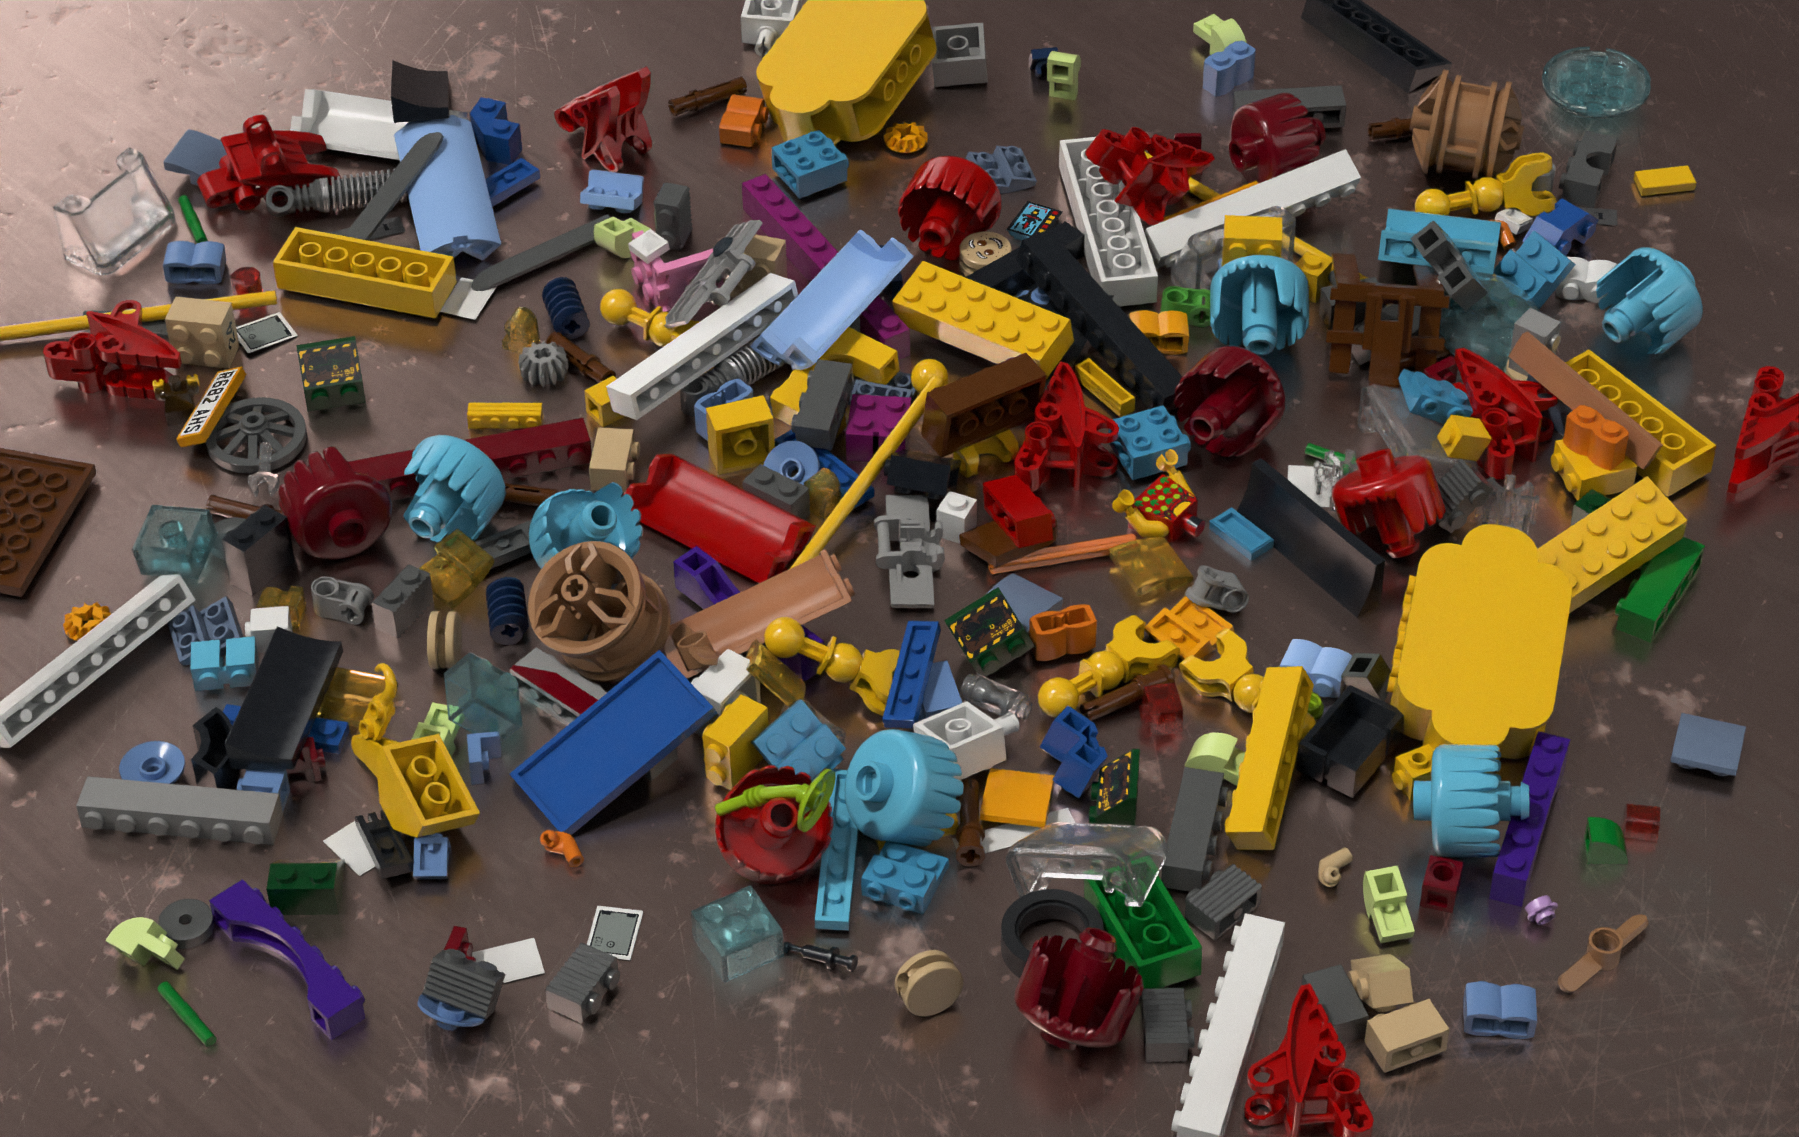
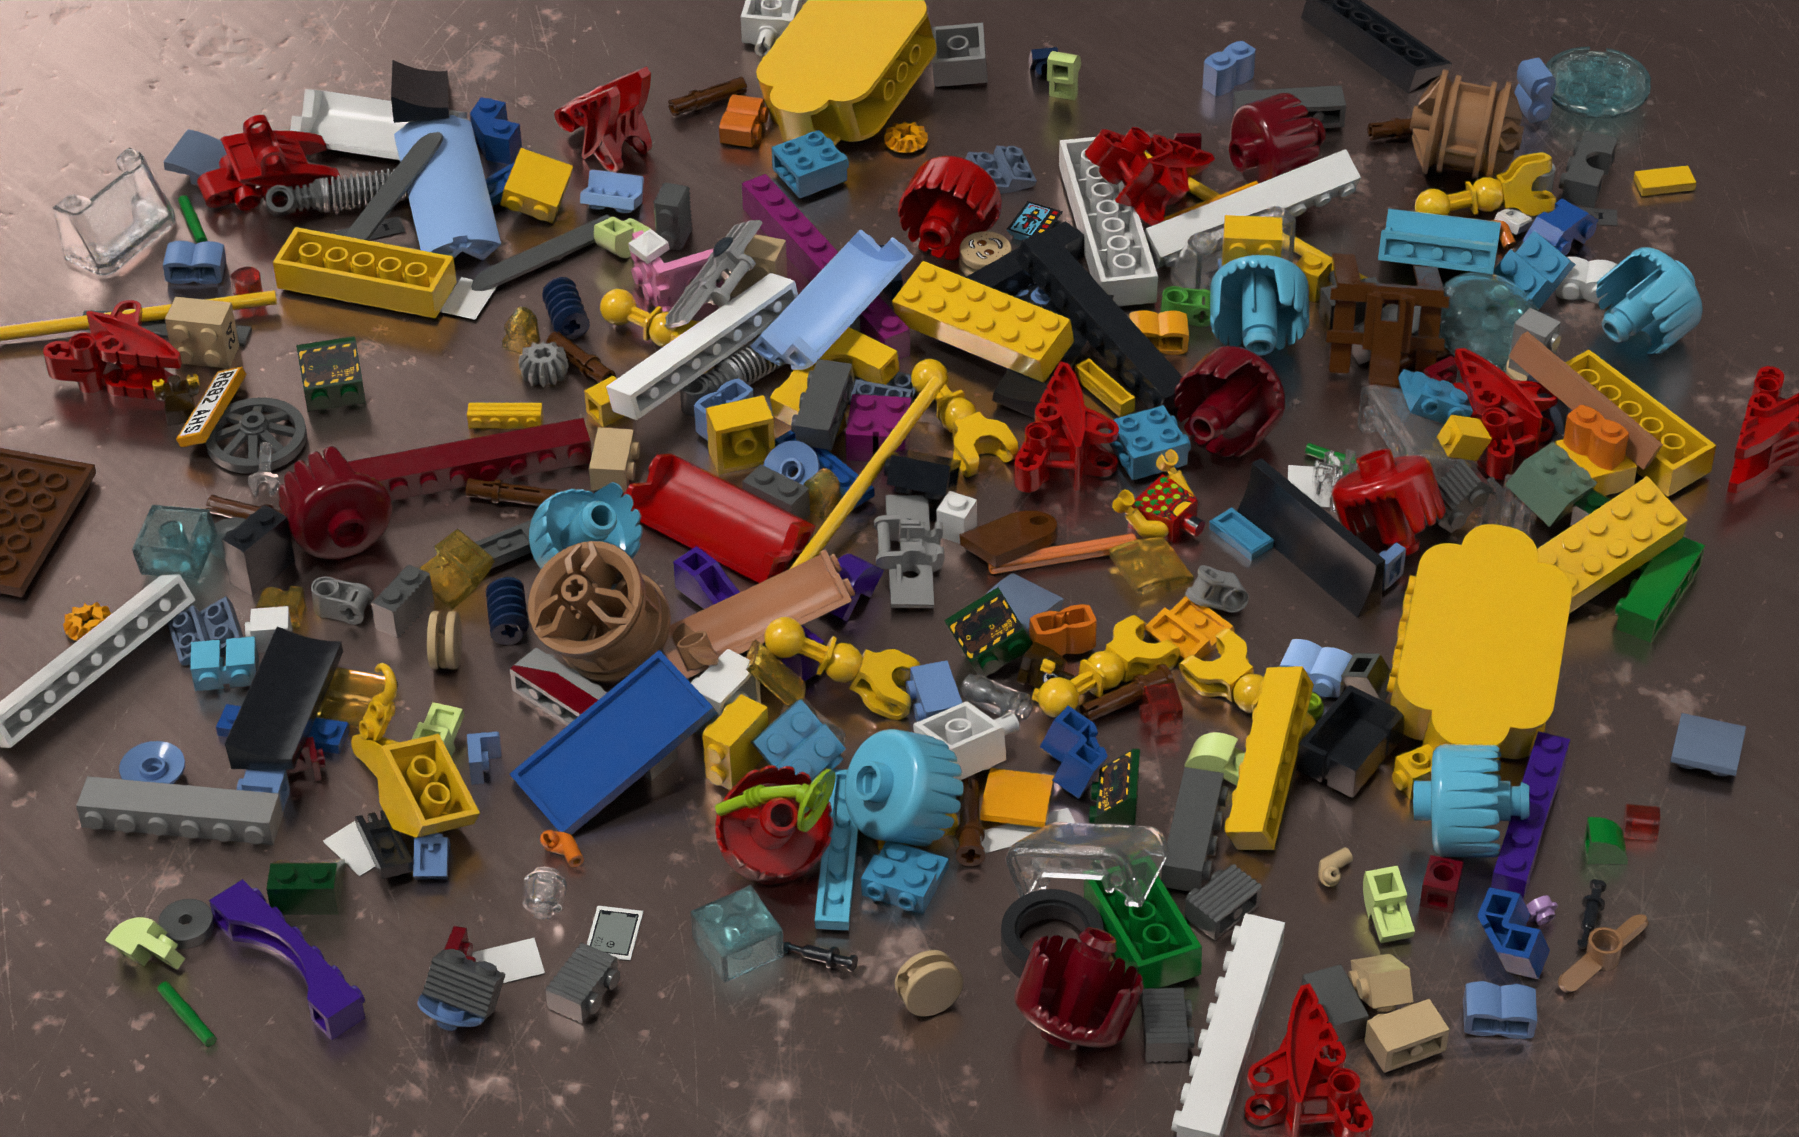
black brick [191,707,239,789] -> none
sticker [236,312,298,353] -> none
medium azure piece [403,435,506,546] -> none
clear light blue brick [444,652,523,743] -> none
blue plate [882,621,941,729] -> none
reddish brown brick [921,353,1047,458] -> none
red brick [983,474,1056,548] -> none
yellowish green brick [1193,14,1246,55] -> none
dark grey arch [1410,221,1488,311] -> none
none -> yellow brick [500,148,573,223]
none -> clear head [522,867,567,920]
none -> dark purple brick [830,554,884,621]
none -> dark brown piece [1016,642,1074,702]
none -> medium blue bracket [1379,543,1406,591]
none -> blue brick [1477,887,1550,979]
none -> sand green piece [1505,442,1597,527]
none -> medium blue brick [1514,57,1556,123]
none -> black piece [1577,879,1607,949]

